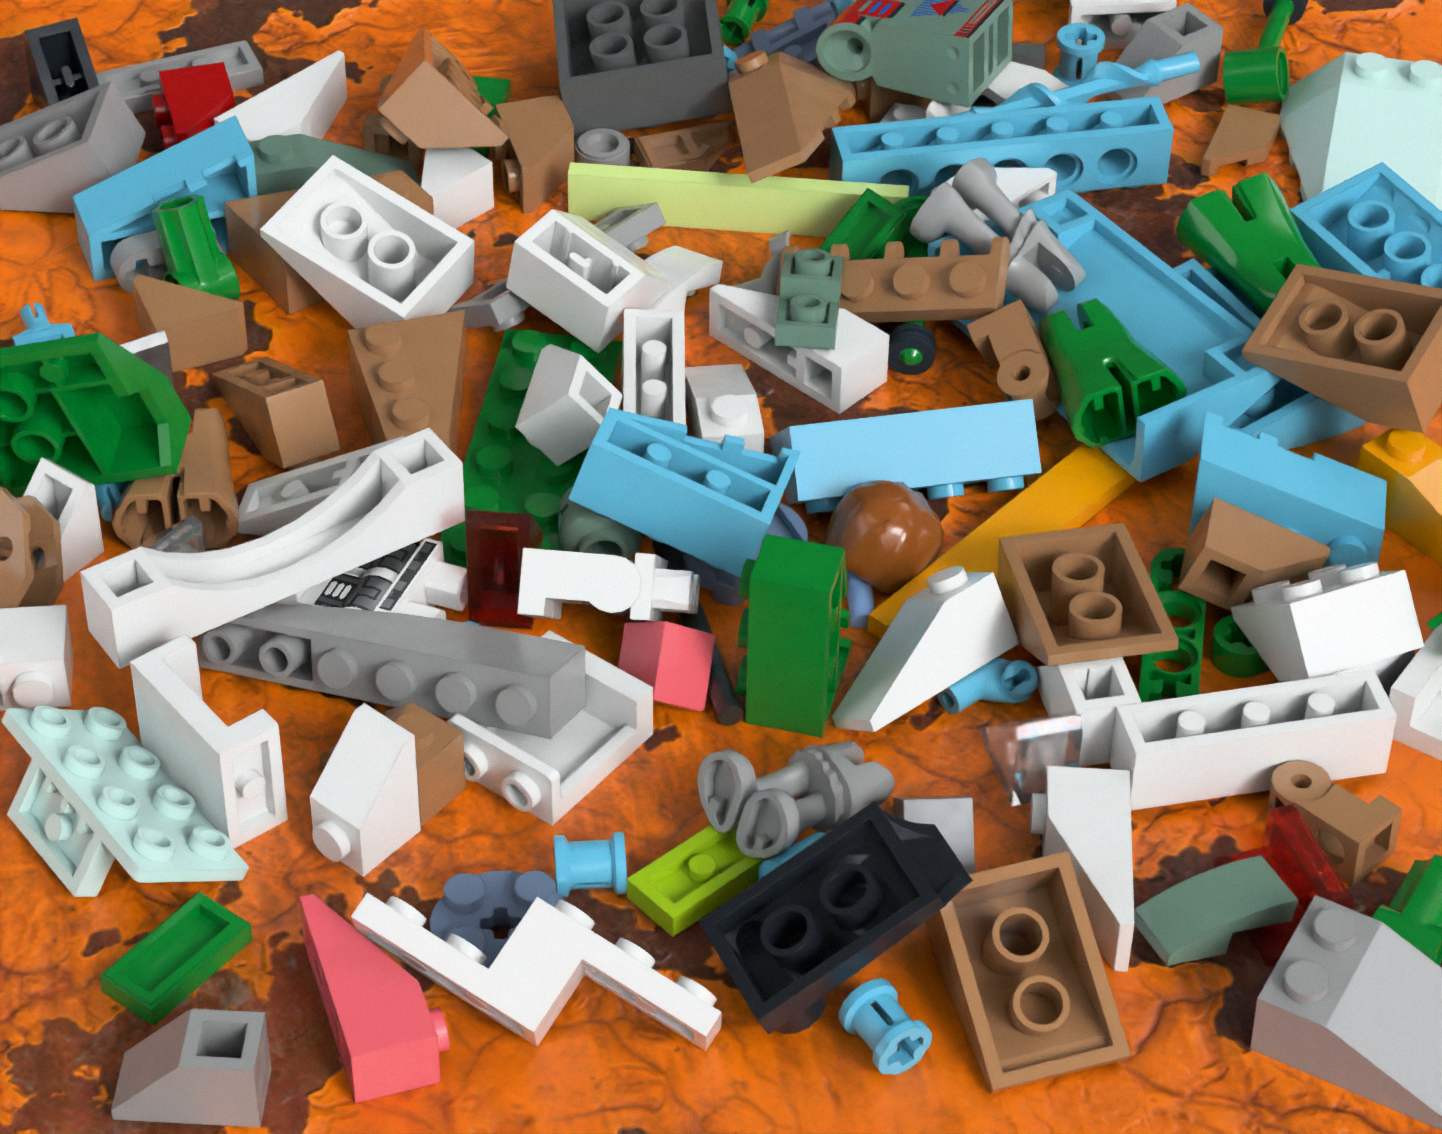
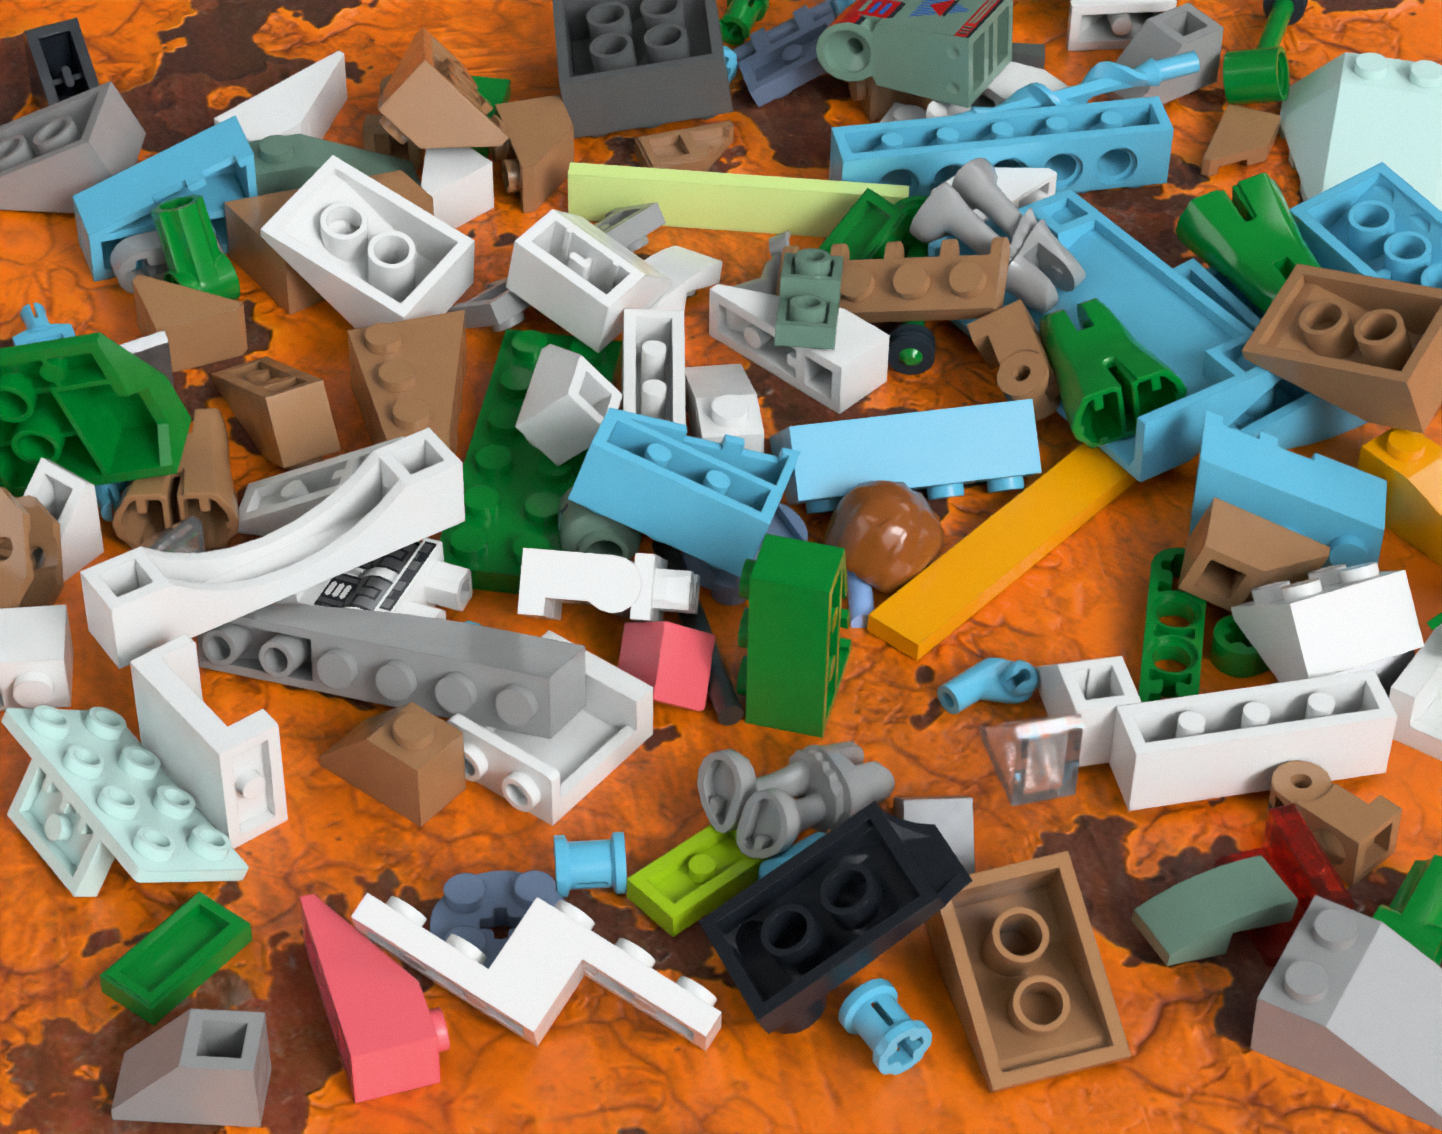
light grey tile [96,40,264,114] -> none
red slope [151,62,235,151] -> none
white slope [310,703,421,877] -> none
clear red slope [465,509,544,630] -> none
light grey tile [575,128,630,166] -> none
medium nougat wedge [728,50,856,183] -> none
white slope [832,566,1019,732] -> none
medium nougat slope [997,523,1179,666] -> none
white slope [1030,766,1134,972] -> none
medium azure bush [1053,23,1105,87] -> none

